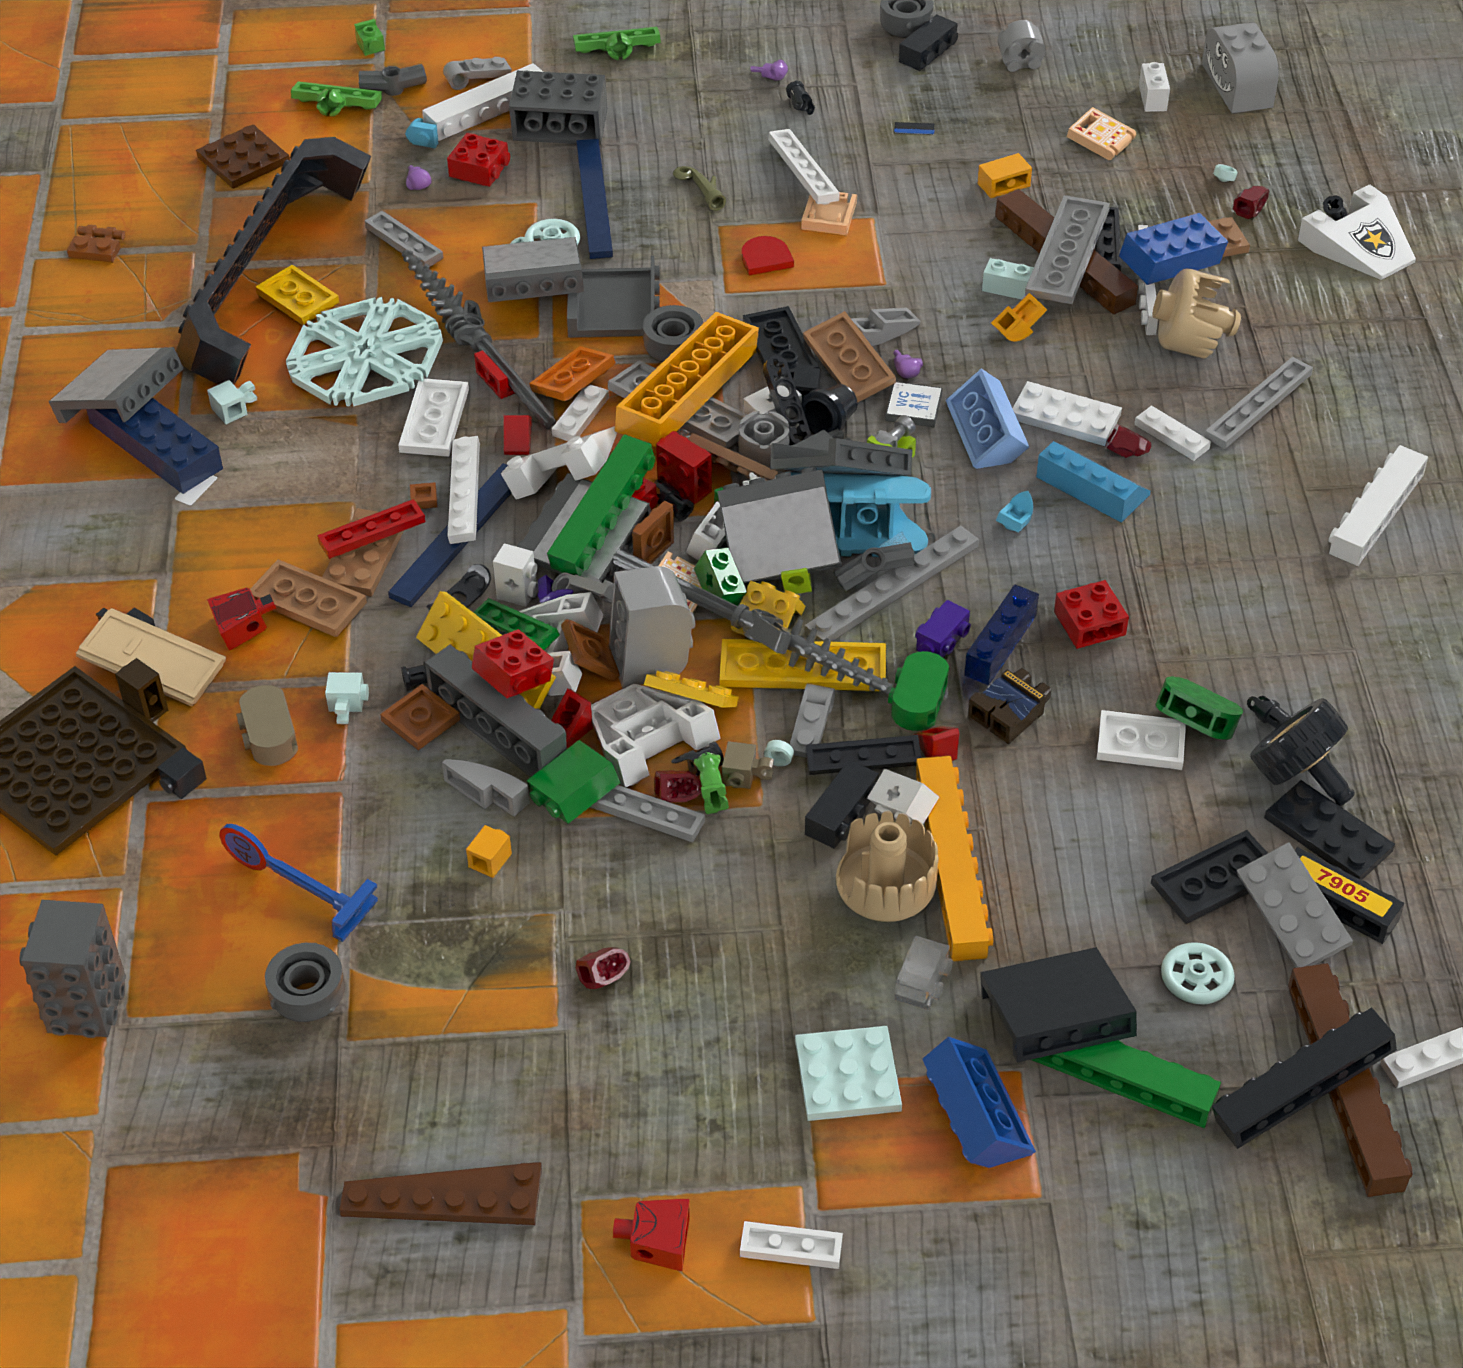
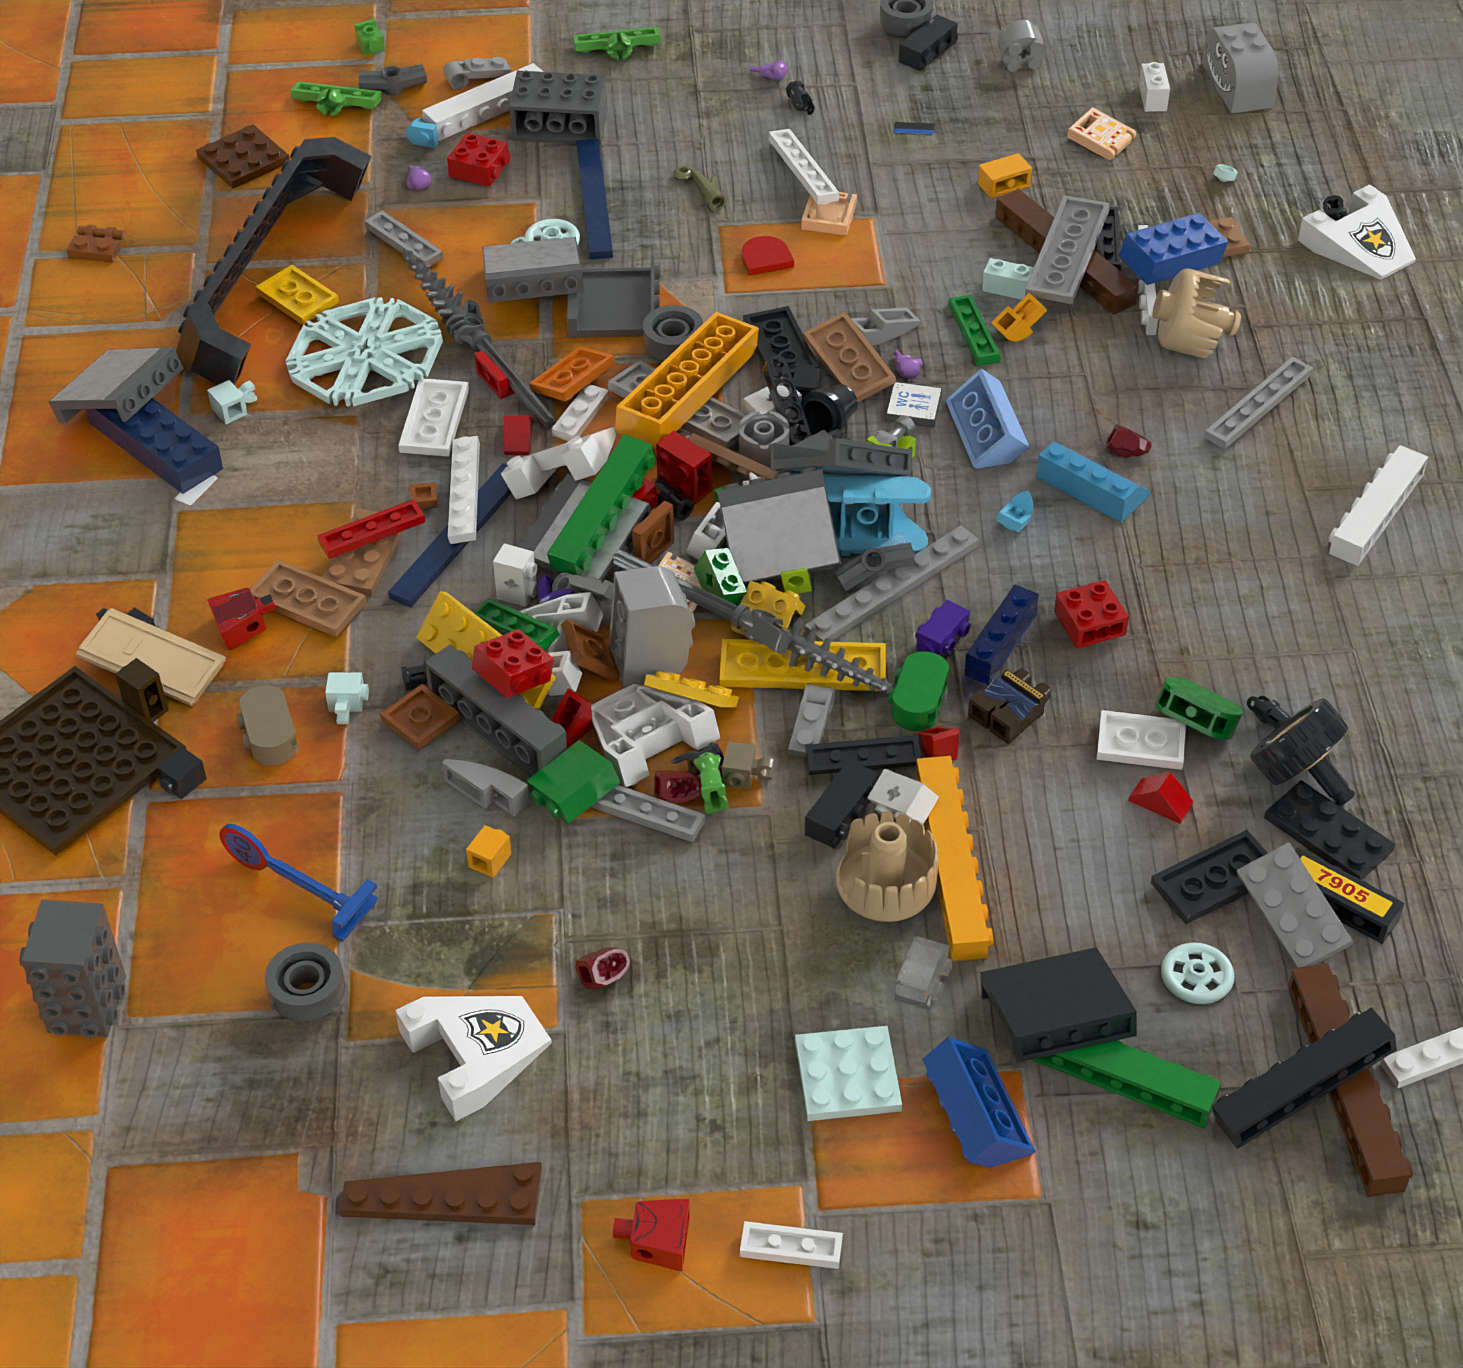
black piece [426,564,491,611] -> none
light aqua tile [764,740,794,766] -> none
white plate [1012,381,1122,446] -> none
white plate [1135,405,1211,461] -> none
dark red rock [1232,186,1270,219] -> none
none -> white wedge [395,996,552,1121]
none -> green tile [948,295,1001,366]
none -> red slope [1128,772,1194,824]

